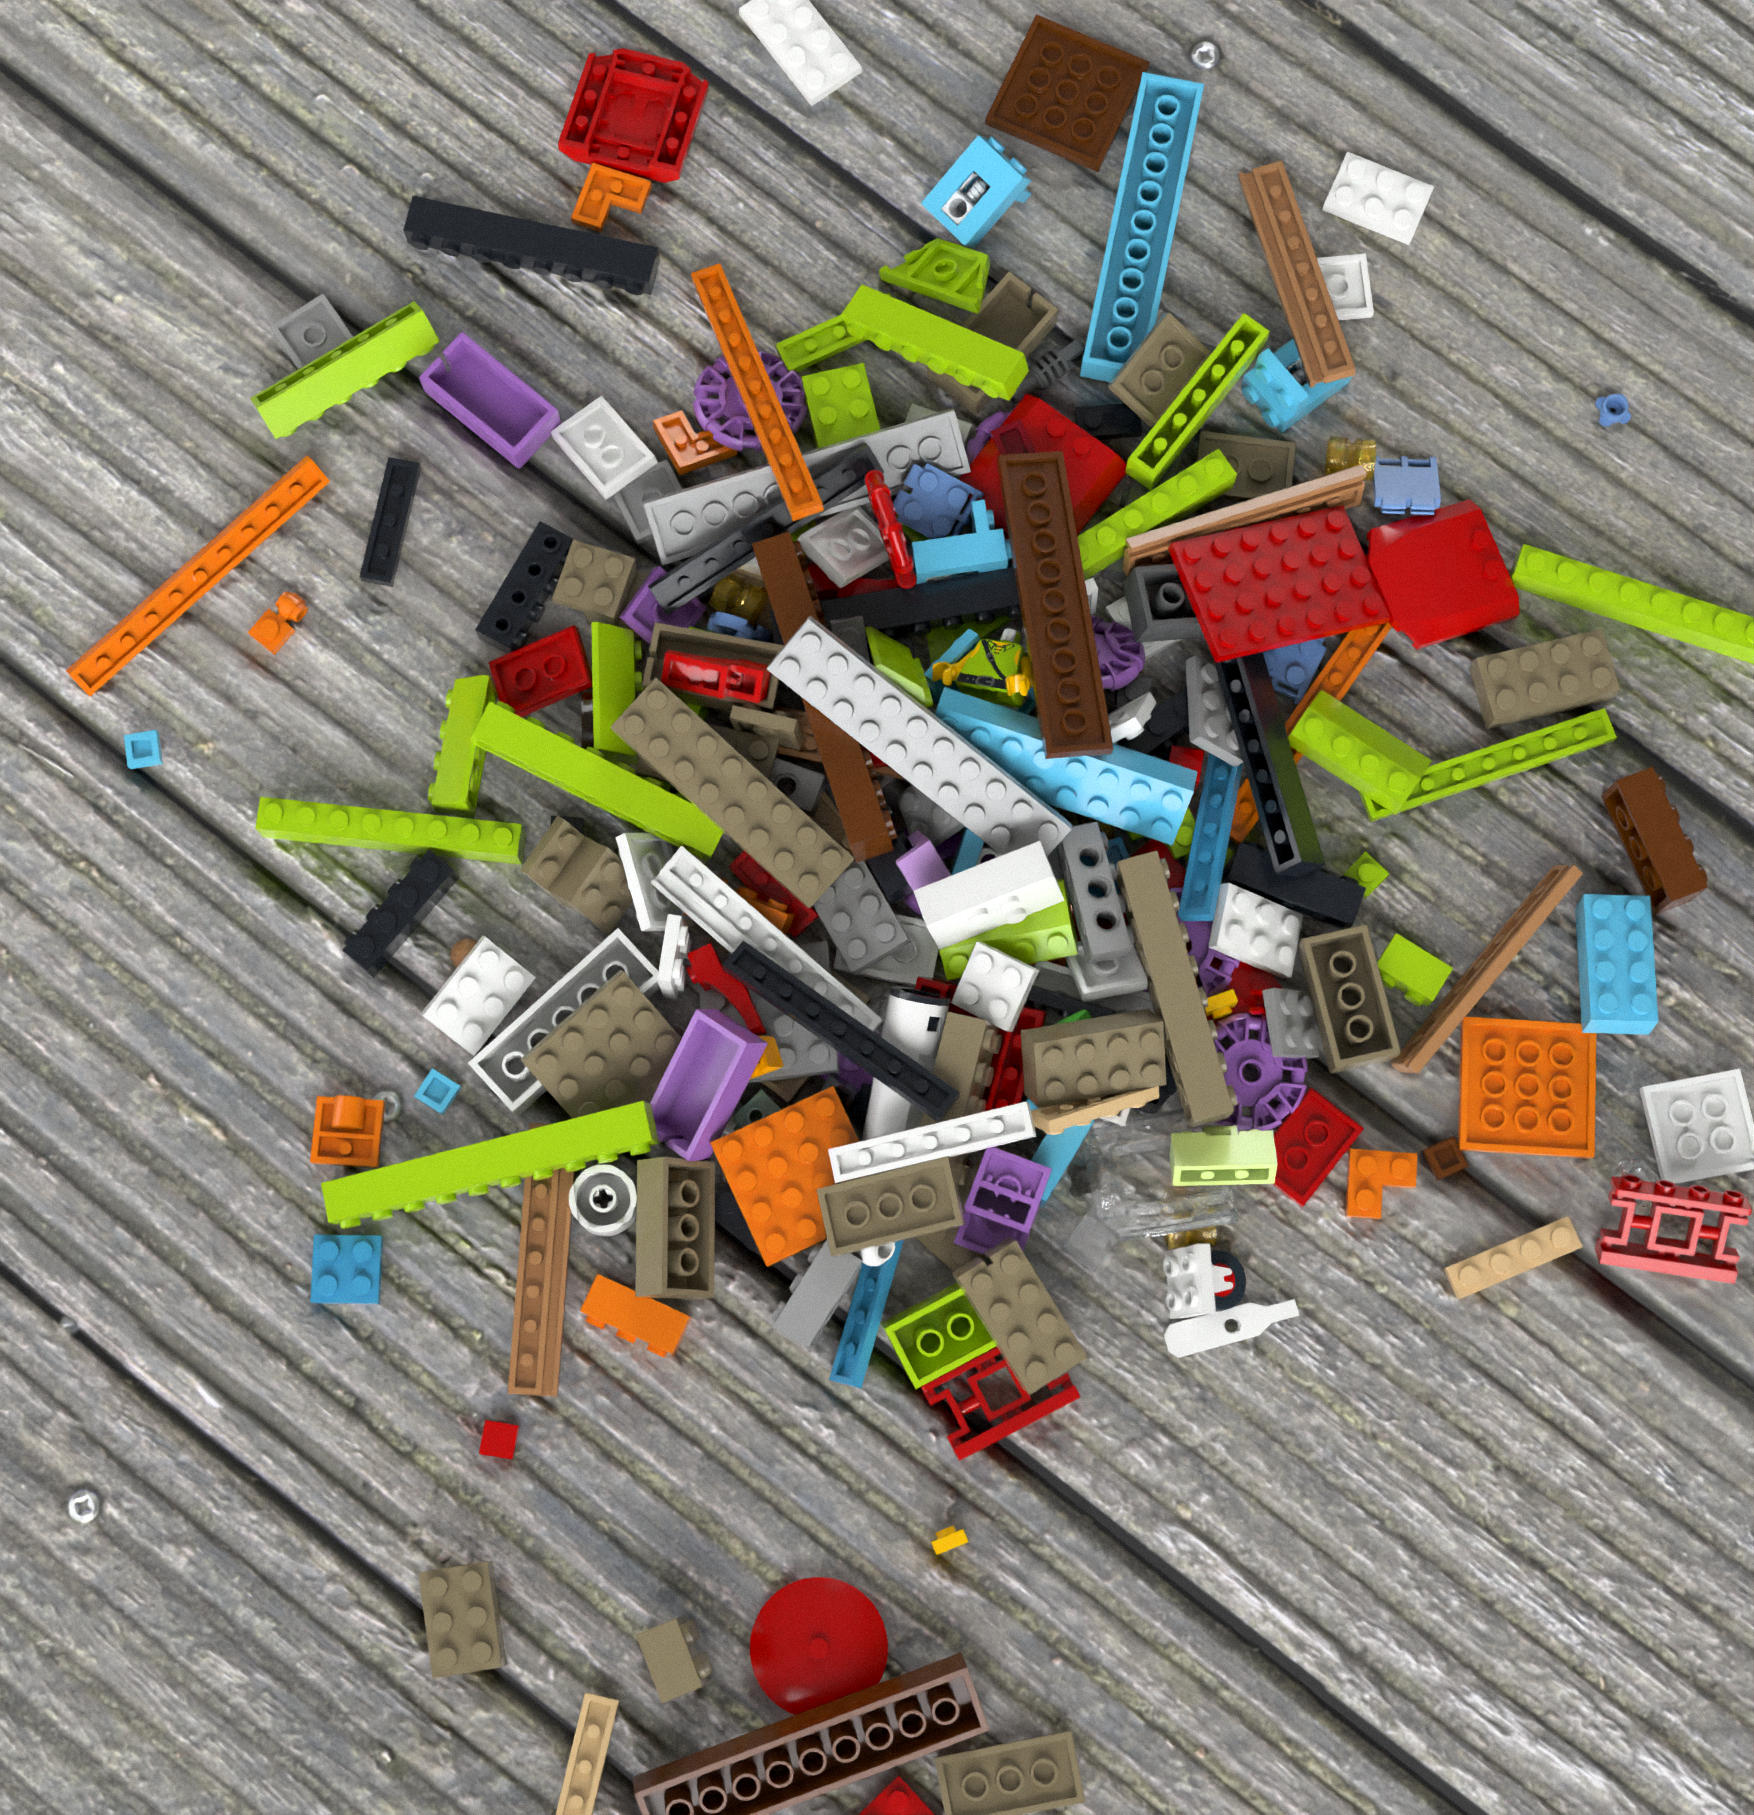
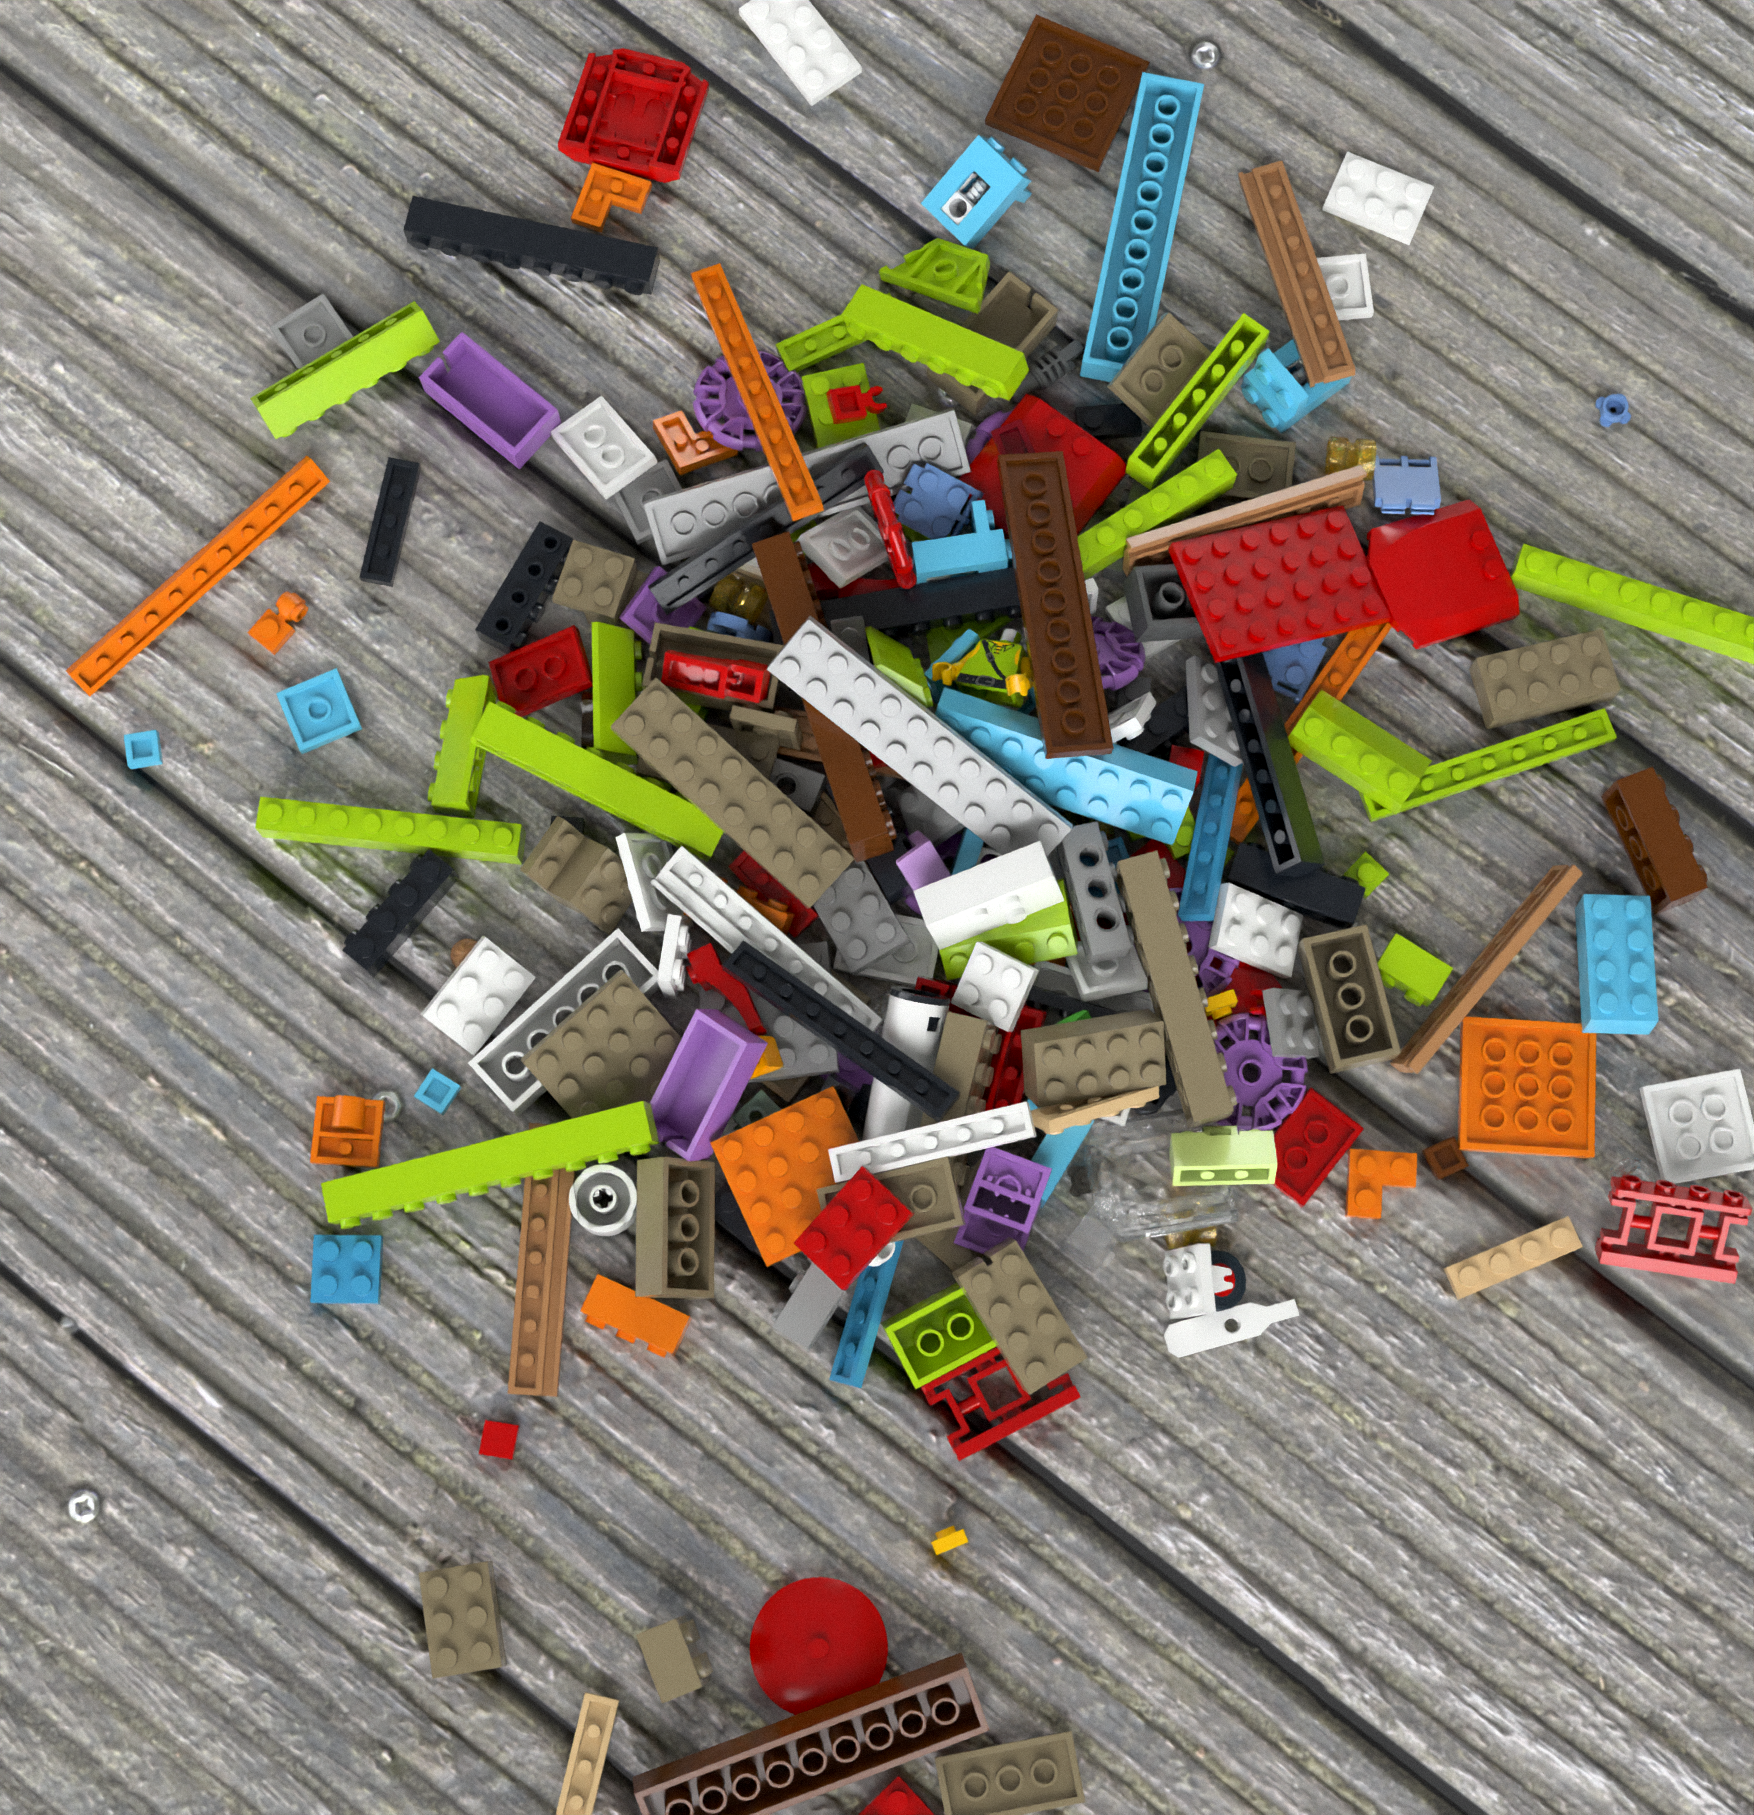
none -> medium azure plate [276,668,362,754]
none -> red plate [794,1166,915,1291]
none -> red plate [826,385,887,424]

